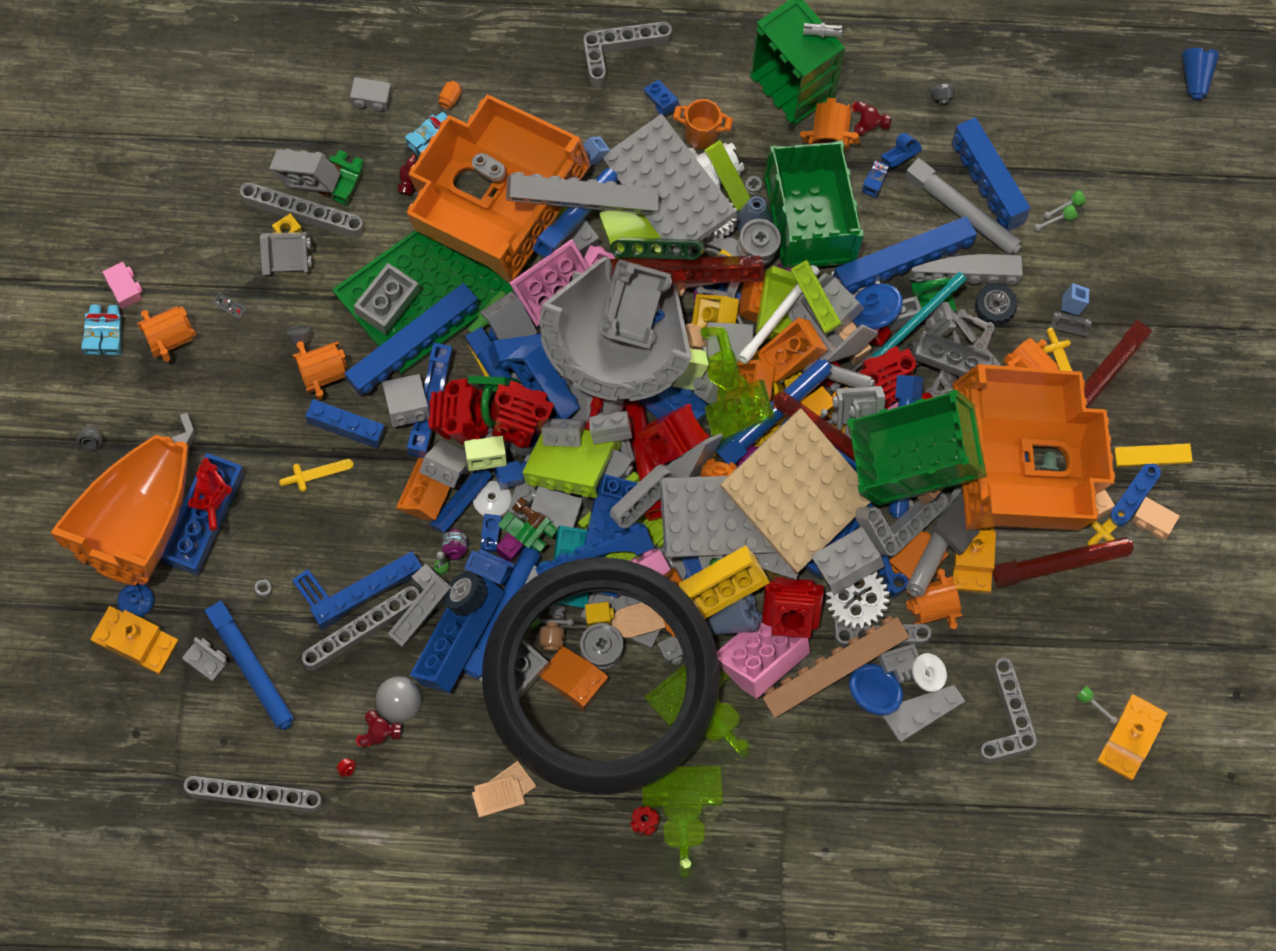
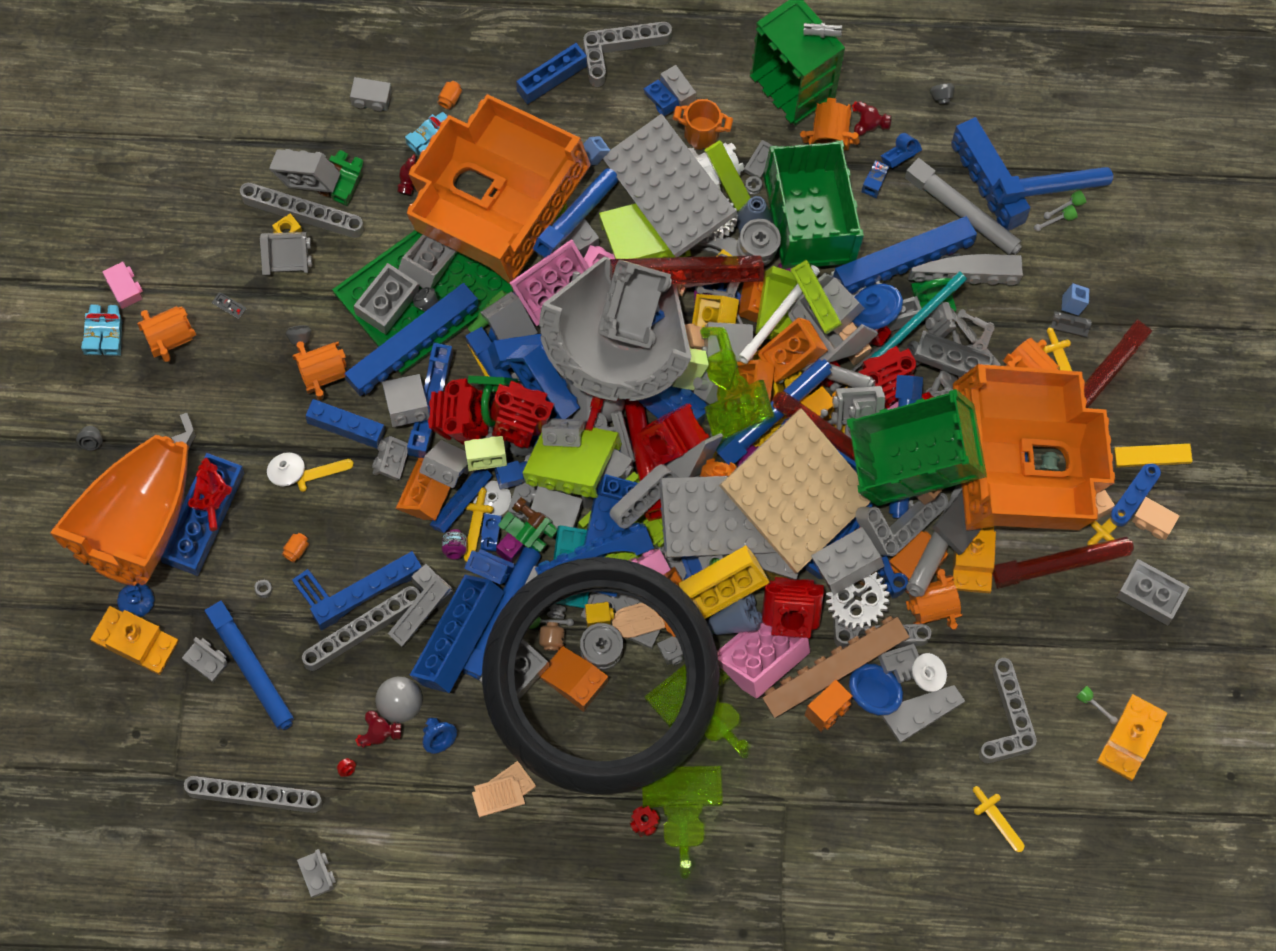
bright green hinge [434,551,450,575] -> none
black wheel [443,571,487,616] -> none
light grey plate [472,153,506,182] -> none
light grey brick [506,172,659,215] -> none
light grey brick [589,411,632,444] -> none
dark green beam [610,237,705,260] -> none
black wheel [975,283,1018,327] -> none
blue cone [1182,48,1219,100] -> none
none -> white dish [267,453,305,486]
none -> orange brick [282,533,309,563]
none -> light grey bracket [297,849,336,898]
none -> light grey bracket [372,436,408,480]
none -> light grey slope [398,235,458,288]
none -> dark grey cone [413,287,438,311]
none -> blue hair [422,717,457,754]
none -> yellow sword [464,487,494,562]
none -> blue brick [516,43,587,104]
none -> light grey brick [660,65,696,107]
none -> light grey plate [744,140,773,179]
none -> orange brick [805,680,852,732]
none -> yellow sword [973,786,1025,852]
none -> blue brick [991,167,1113,204]
none -> light grey brick [1116,559,1190,626]

